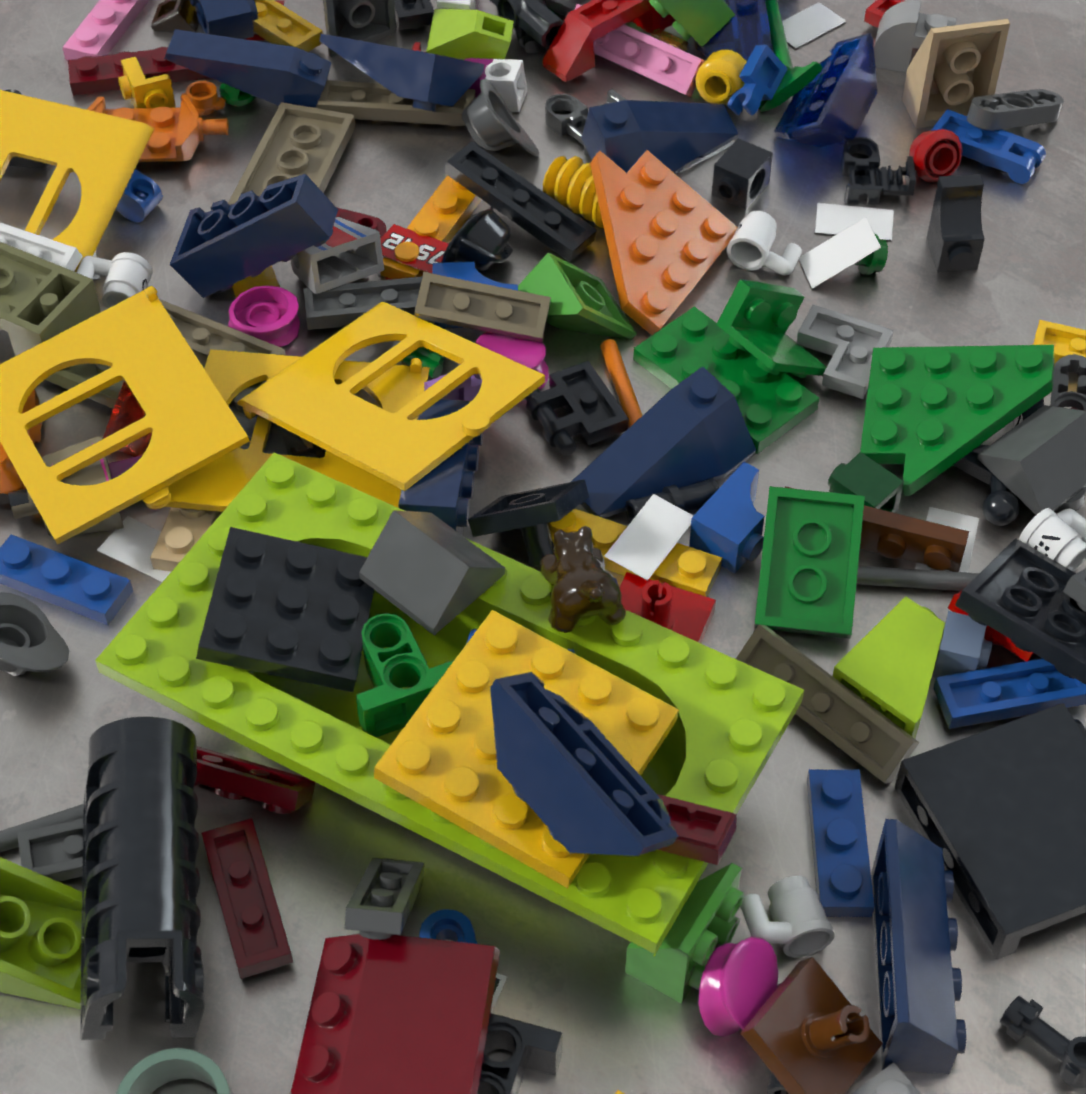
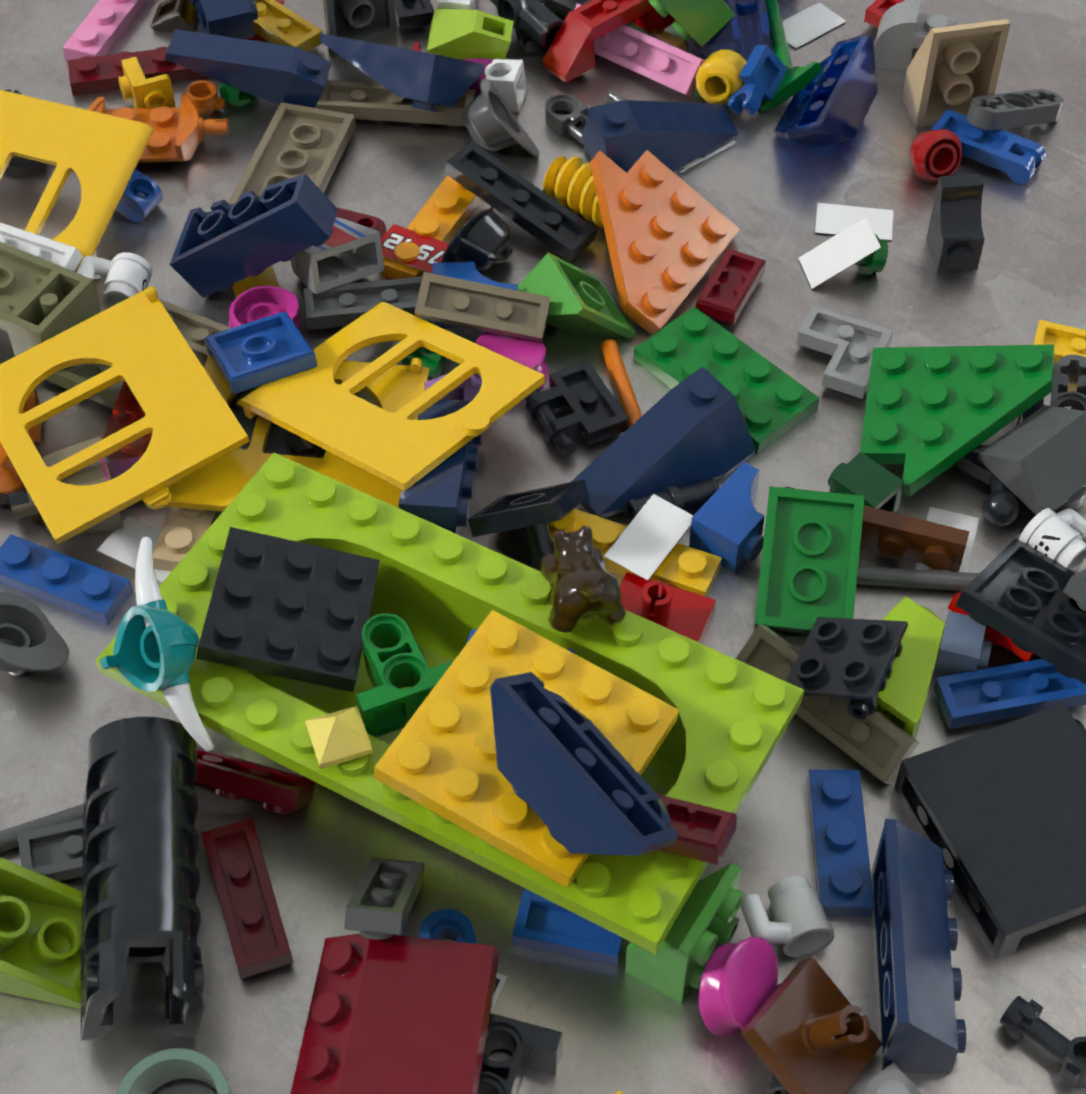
dark grey slope [359,510,505,635] -> none
black brick [711,138,773,210] -> none
green bracket [716,279,827,378] -> none
white piece [727,211,802,276] -> none
black piece [841,137,916,205] -> none
none -> teal helmet [100,537,214,752]
none -> blue tile [204,311,317,394]
none -> light yellow slope [305,706,373,769]
none -> blue tile [512,889,623,966]
none -> dark red plate [695,249,766,324]
none -> black hinge [786,617,908,719]

